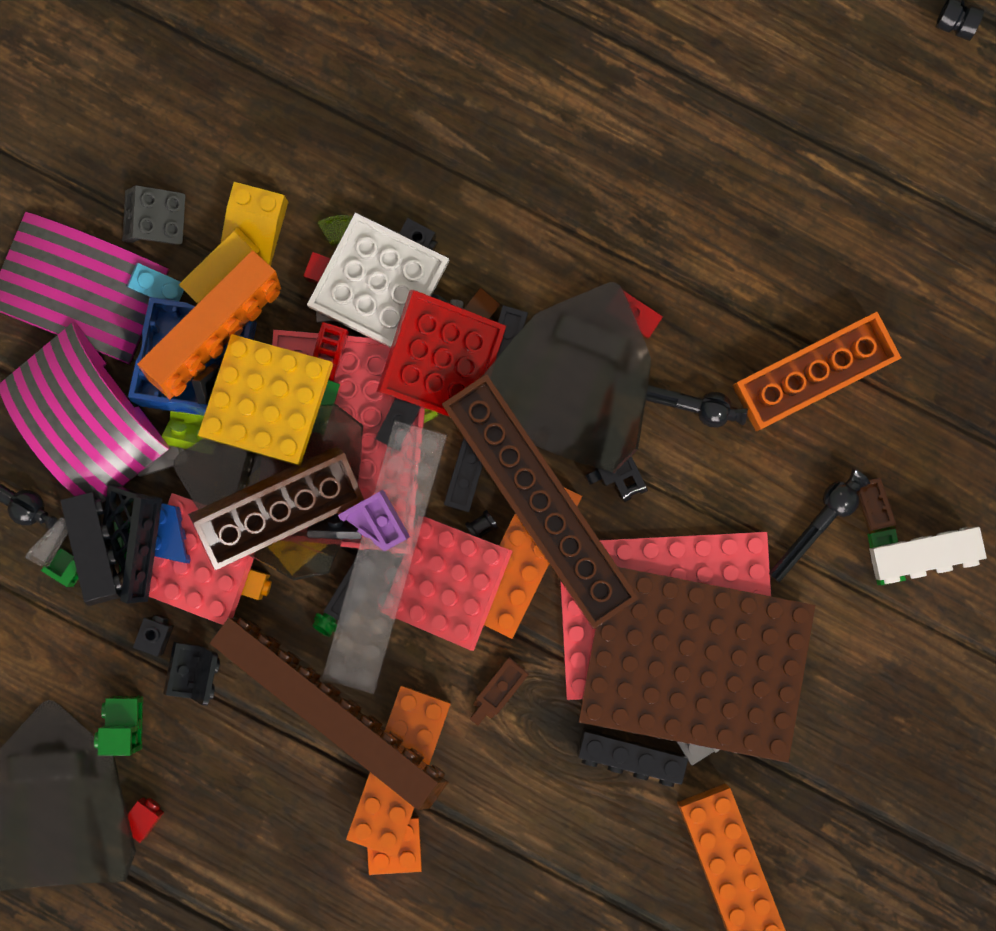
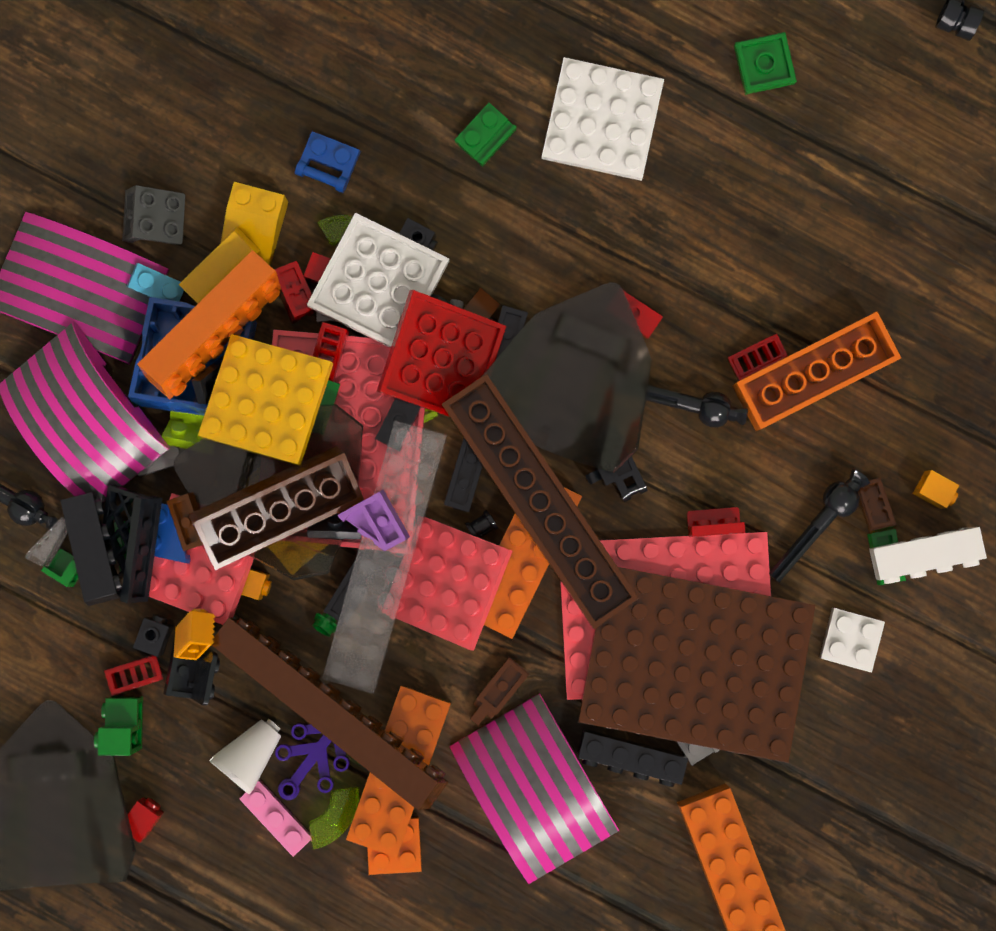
none -> red slope [104,655,163,696]
none -> reddish brown plate [167,492,202,551]
none -> light orange brick [174,609,216,660]
none -> white cone [209,719,281,794]
none -> bright pink plate [240,780,313,857]
none -> red hinge [274,261,315,324]
none -> dark purple plant [275,723,350,800]
none -> blue plate [295,131,361,193]
none -> clear neon green tile [309,786,359,850]
none -> slope [449,693,619,884]
none -> green plate [454,103,517,167]
none -> white plate [541,57,664,181]
none -> red bracket [687,507,745,537]
none -> red slope [727,334,788,381]
none -> green plate [734,32,797,95]
none -> white plate [819,608,885,673]
none -> light orange brick [912,470,959,509]

